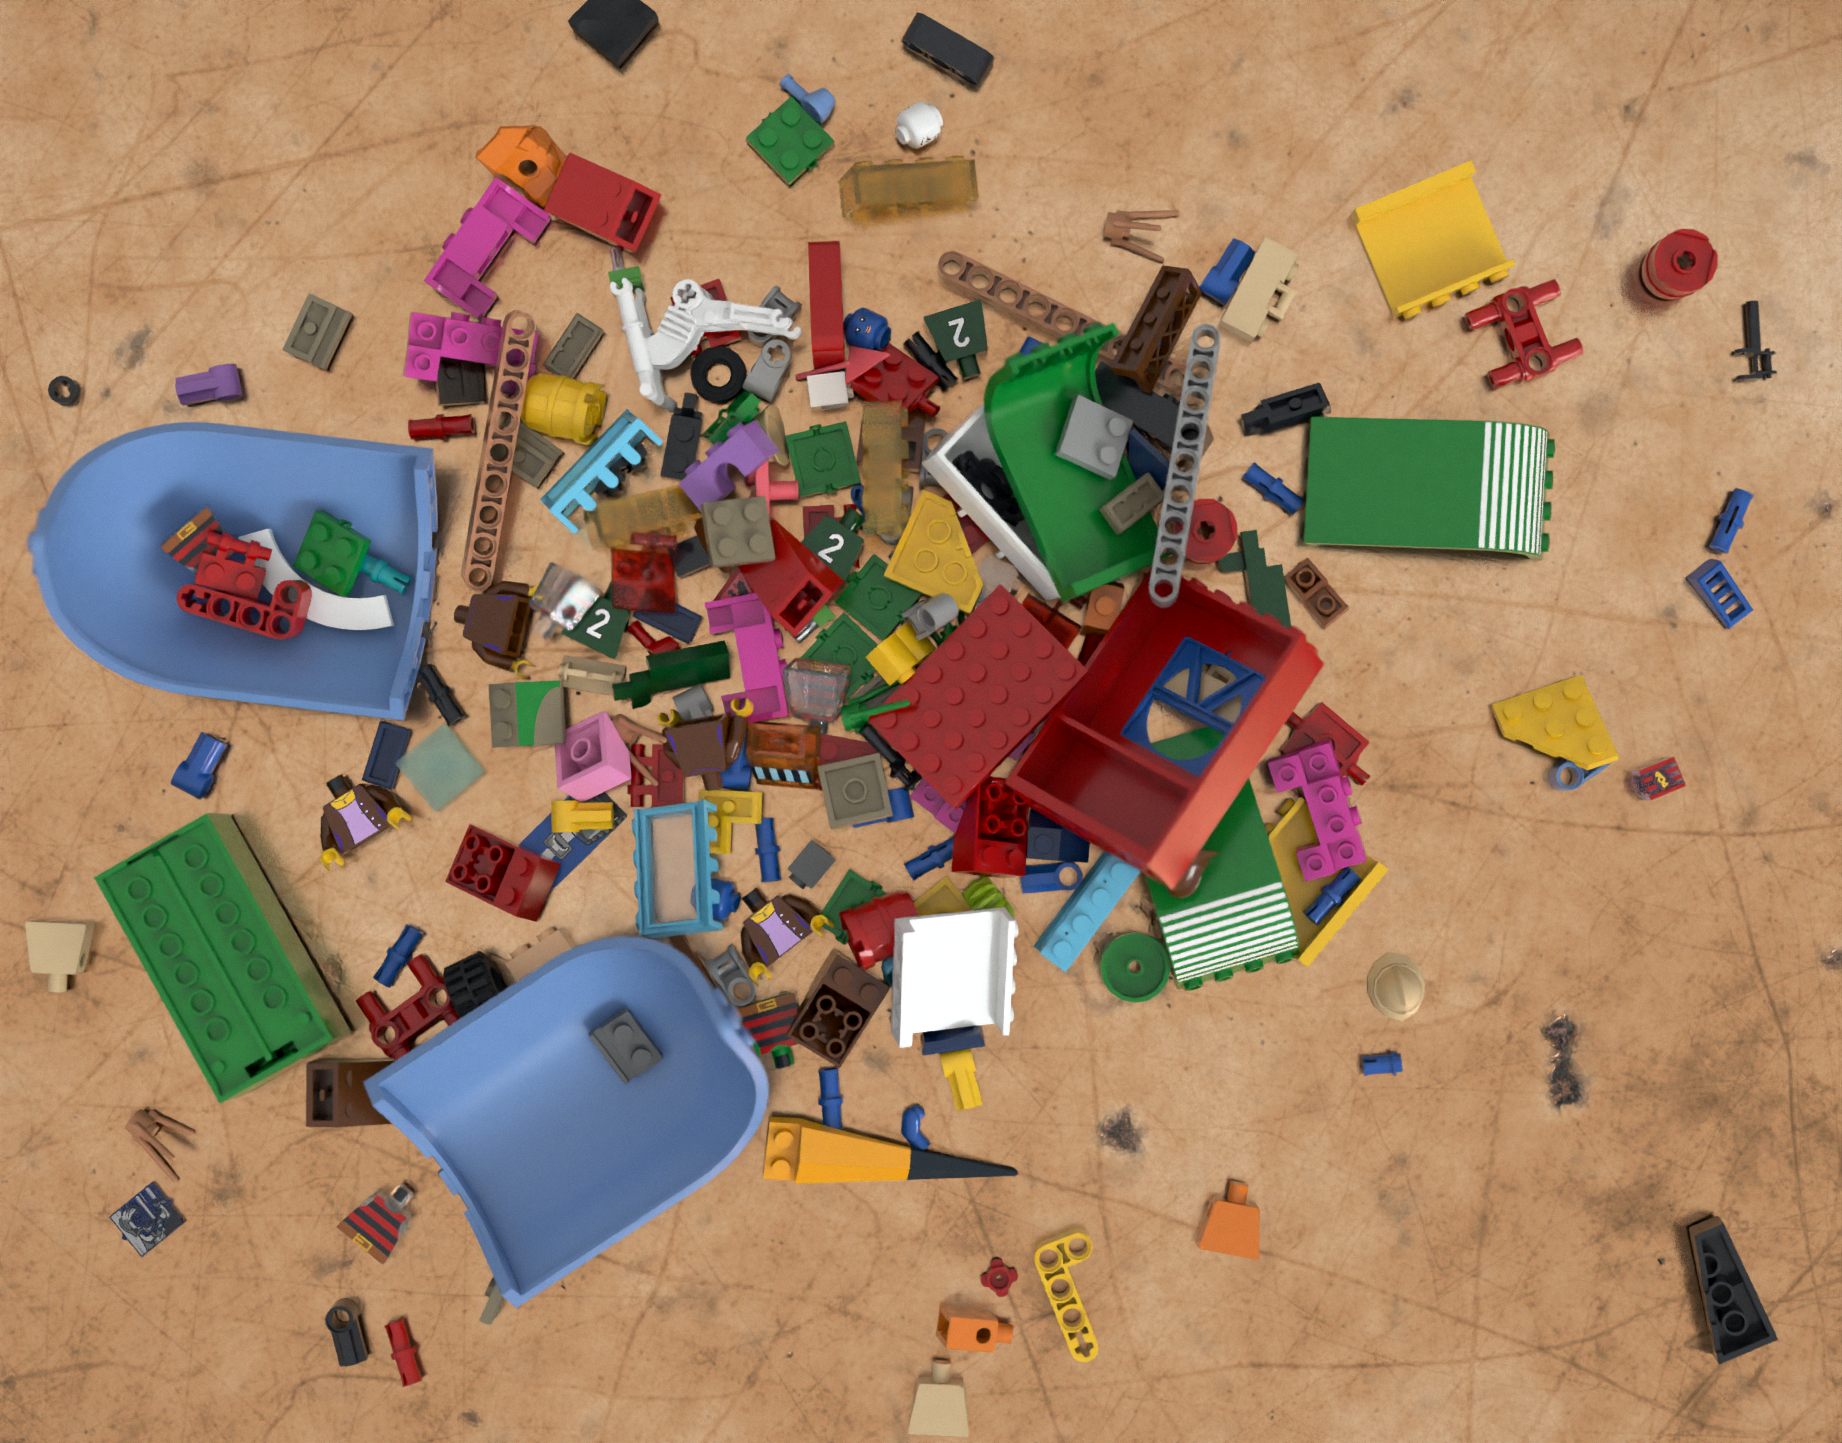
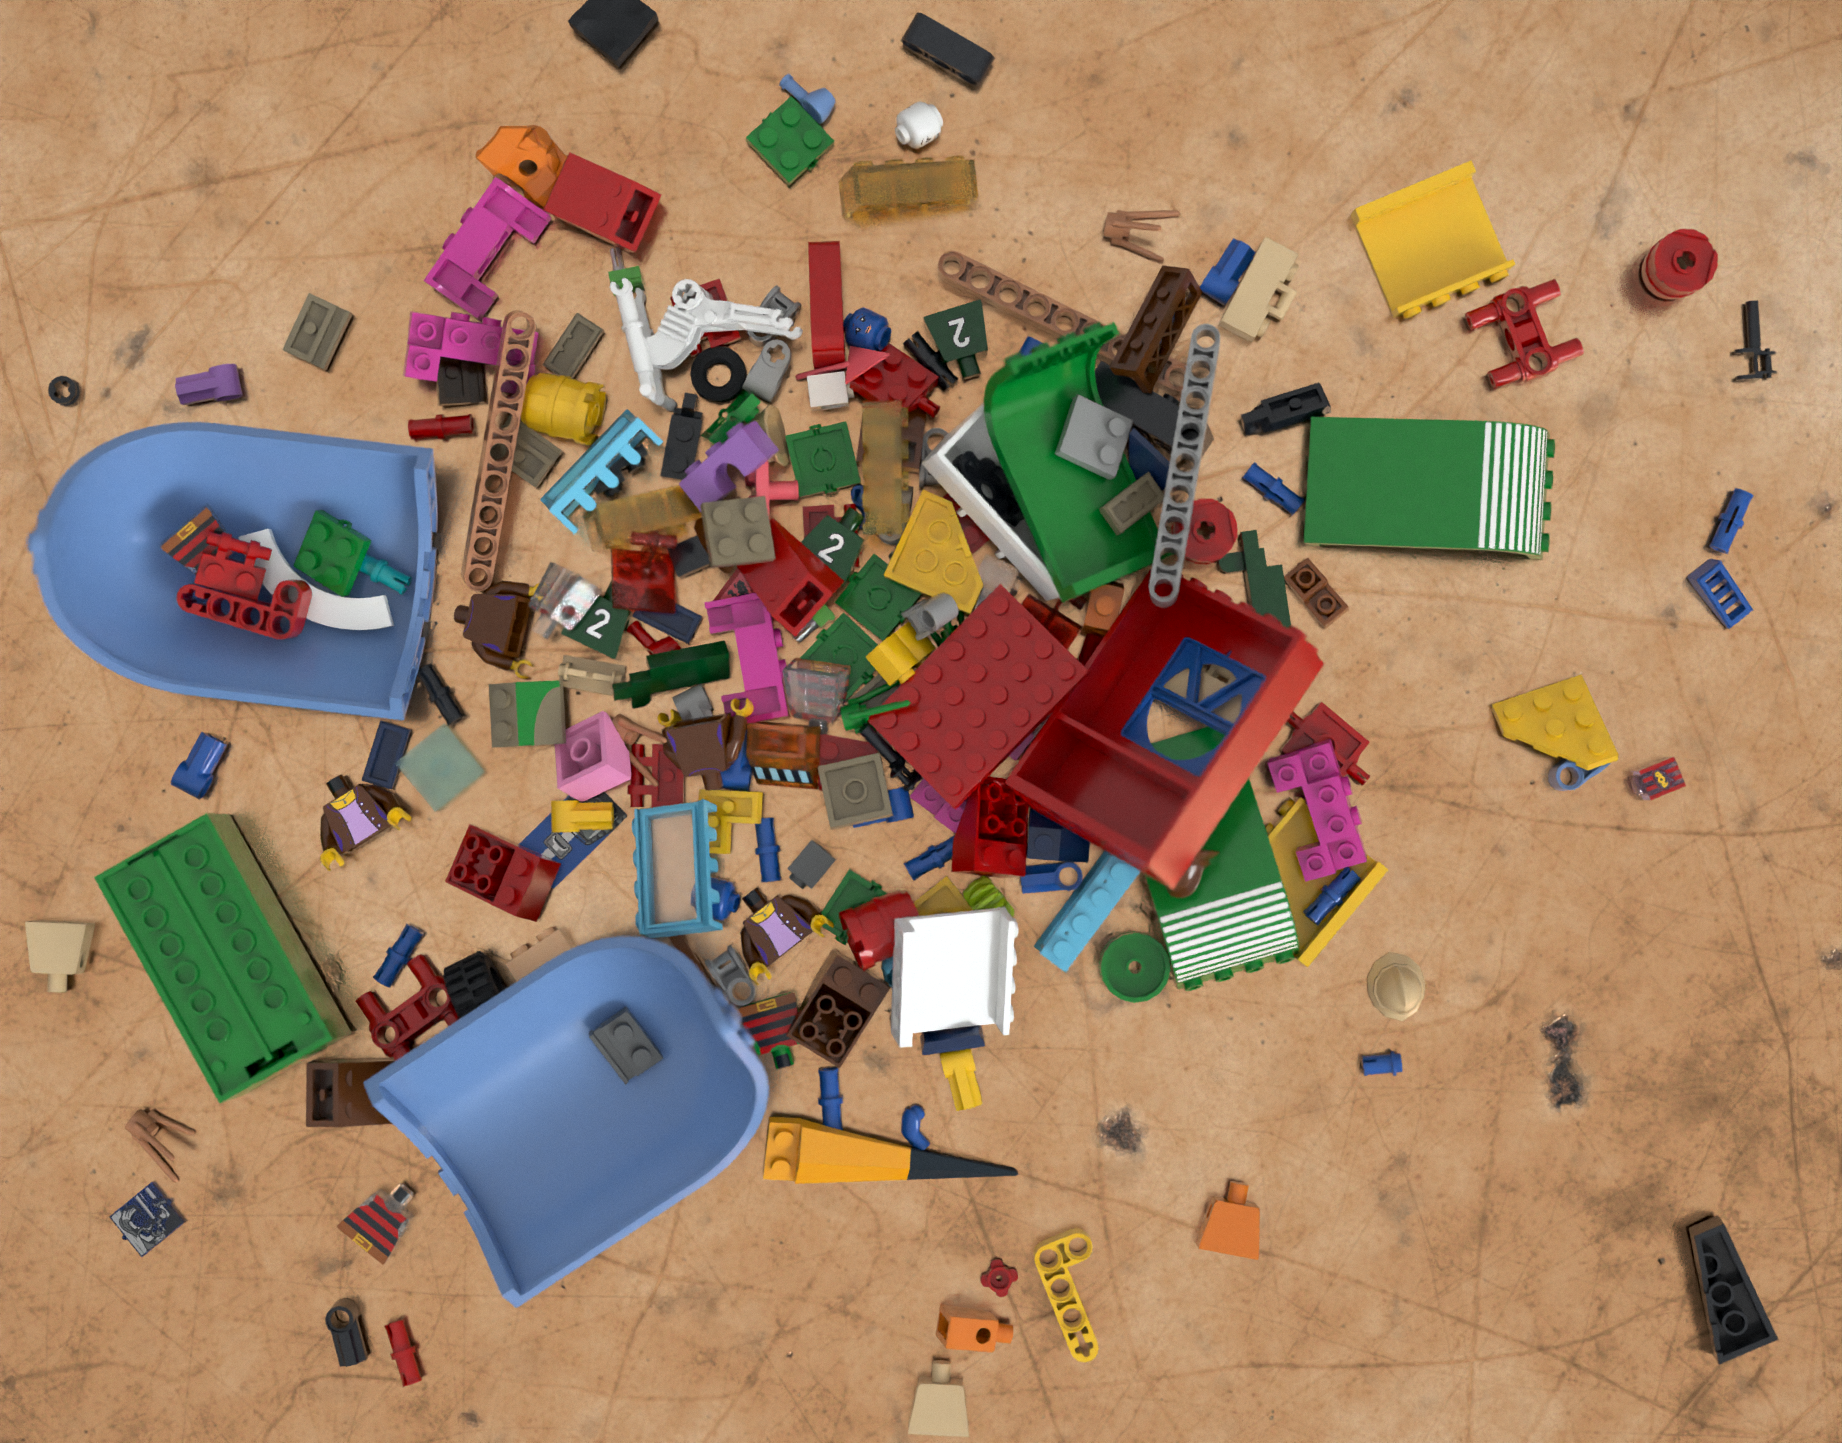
dark tan plate [479,1278,505,1325] -> none

